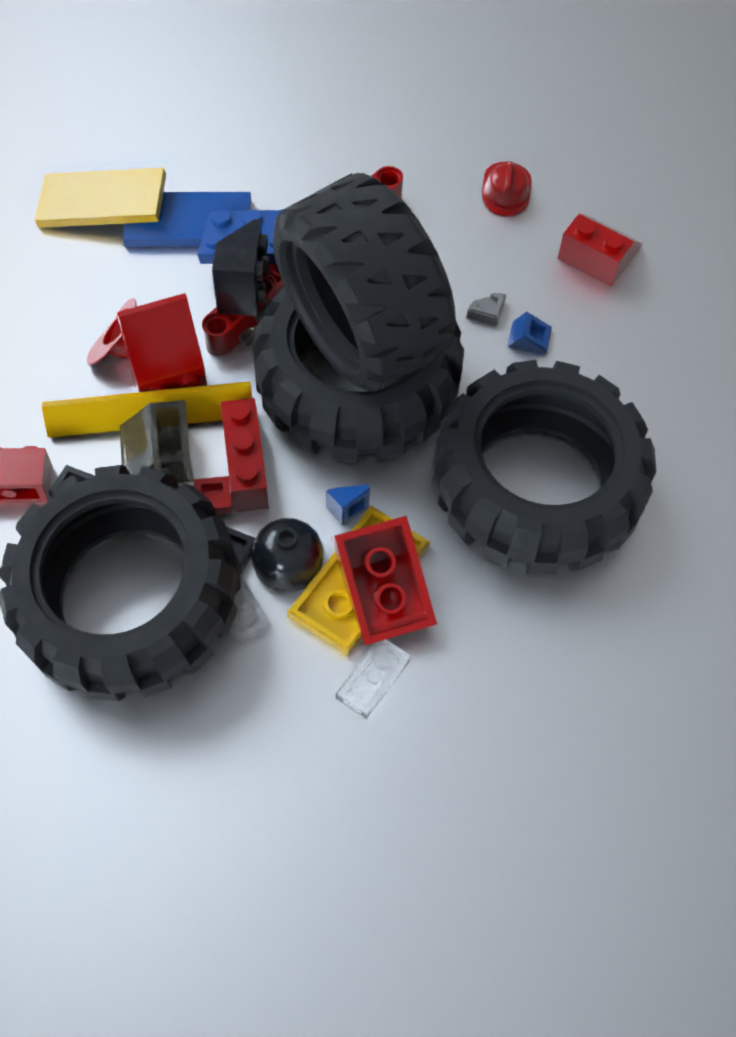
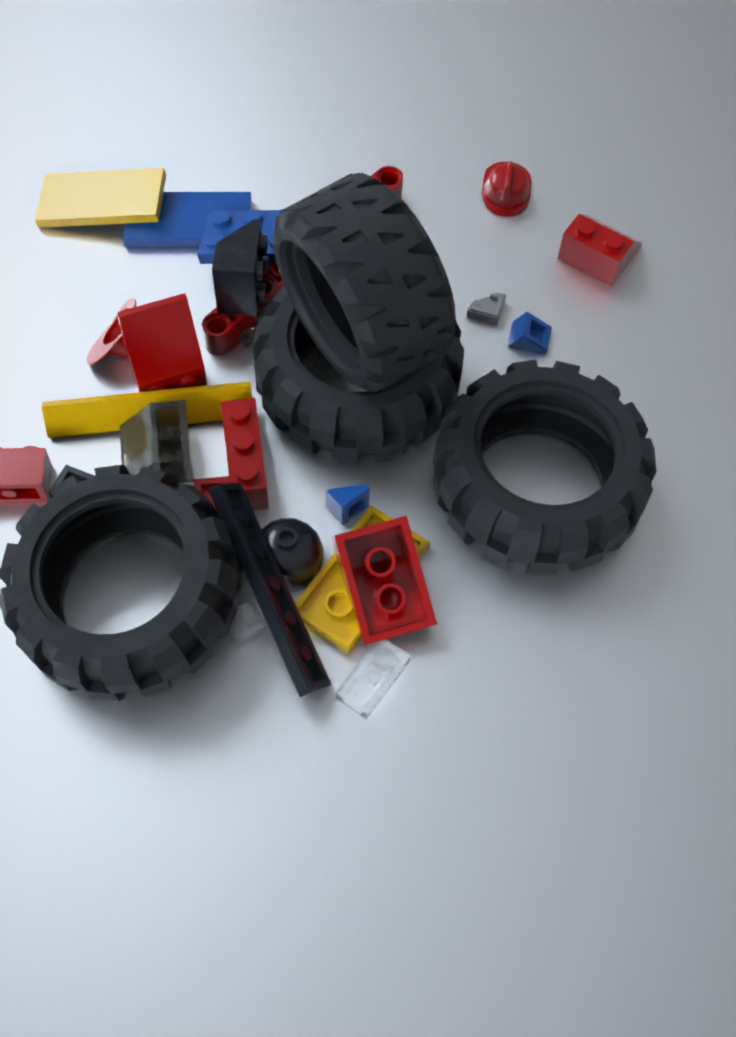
none -> black tile [208,482,331,697]

